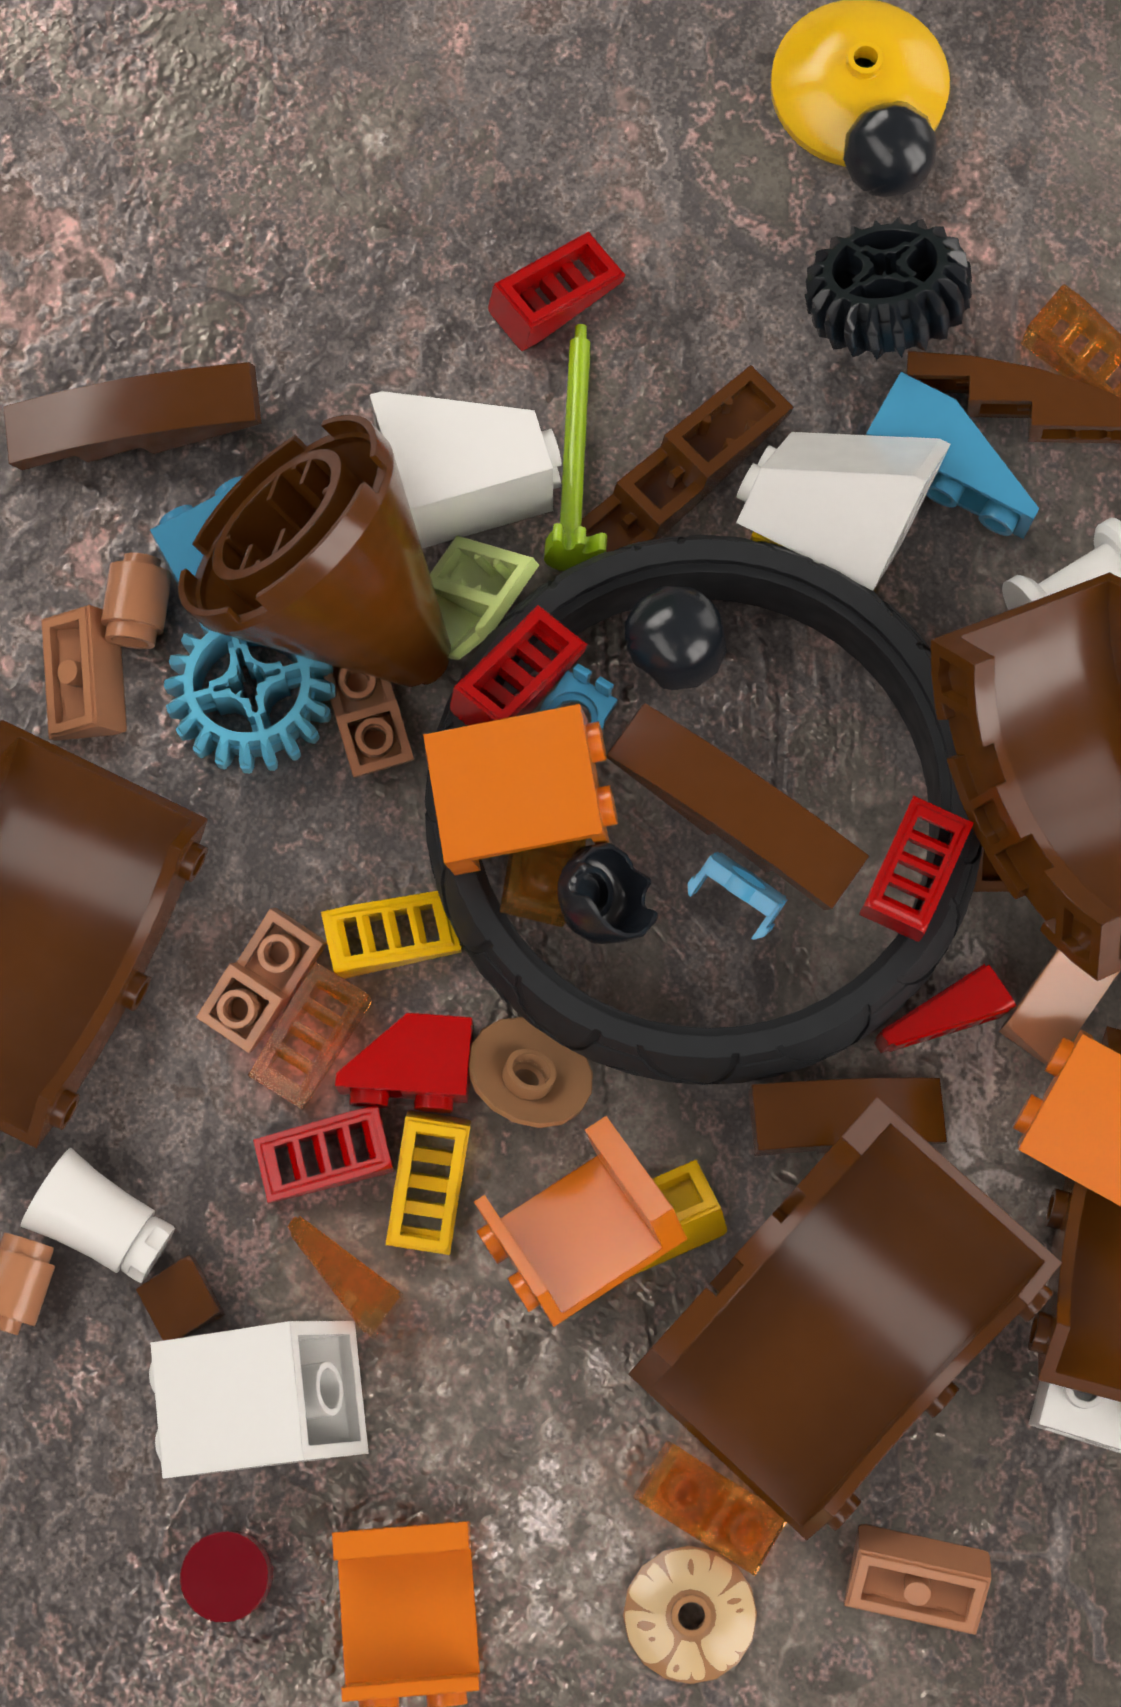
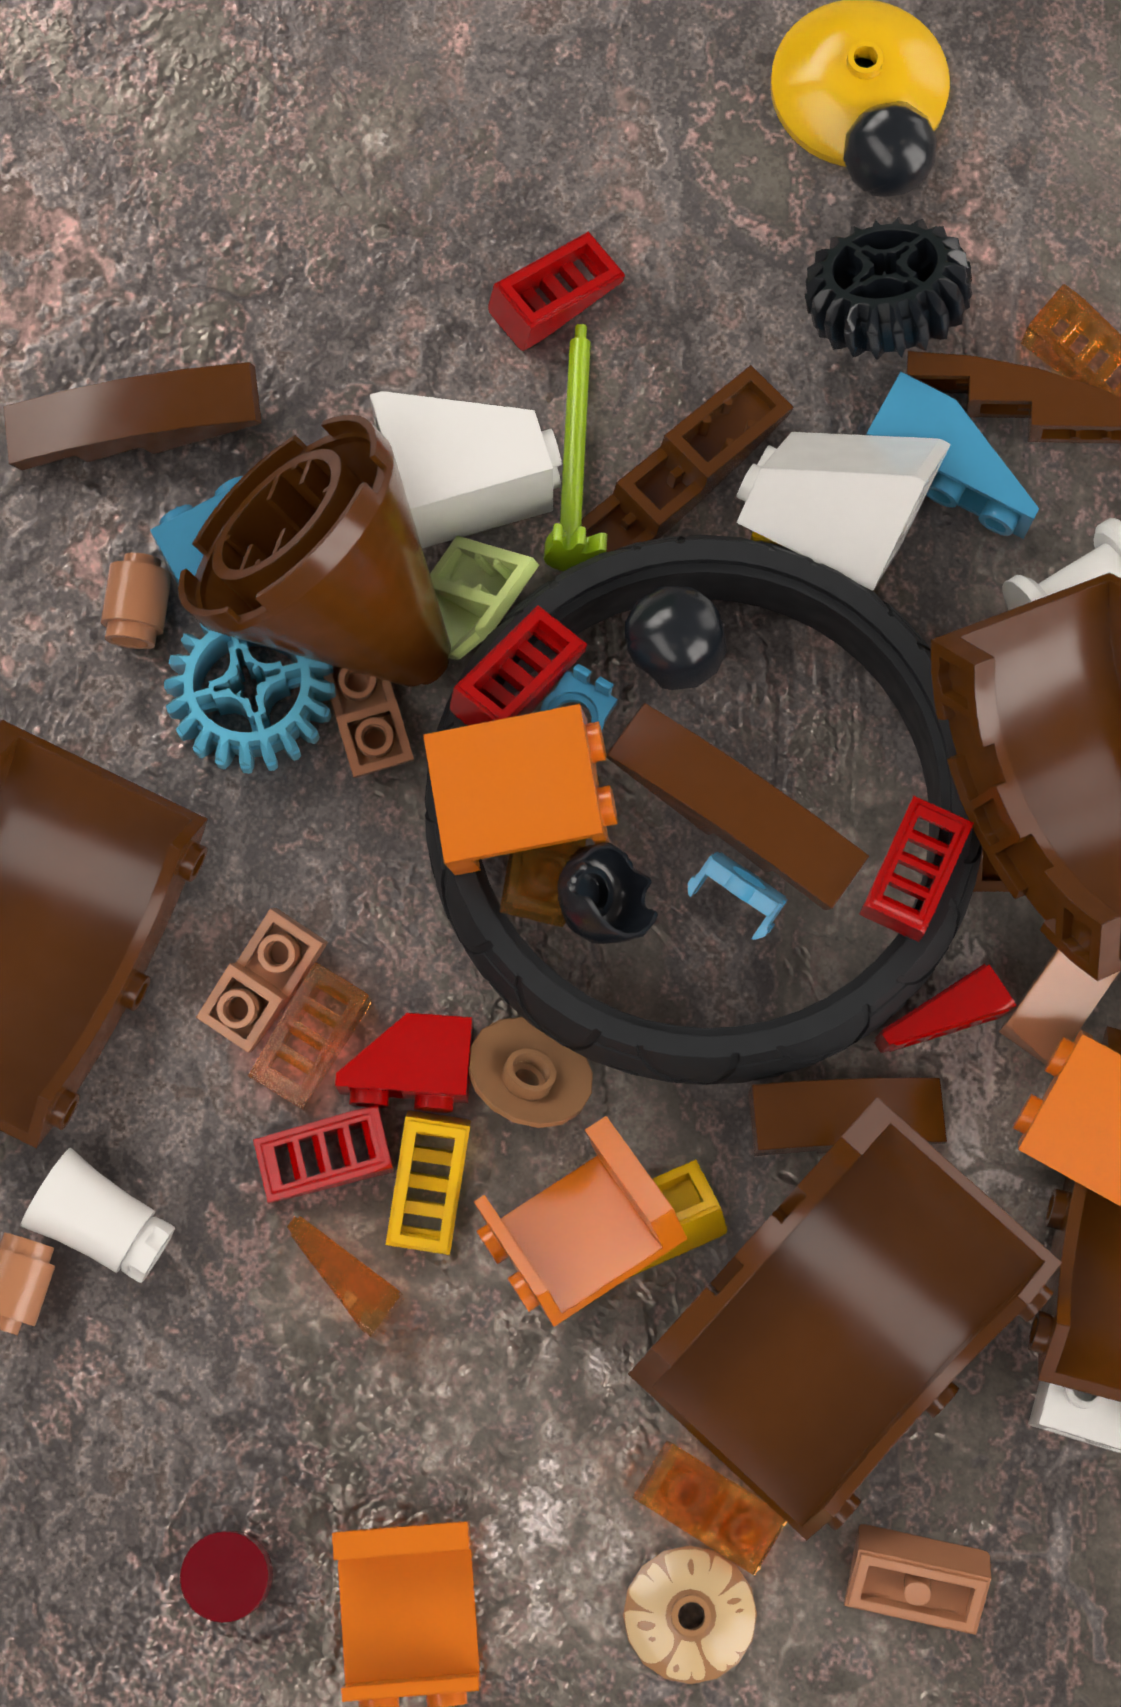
nougat slope [41,605,127,741] -> none
reddish brown slope [136,1254,225,1341] -> none
white slope [149,1321,369,1479] -> none
yellow slope [321,891,462,981] -> none

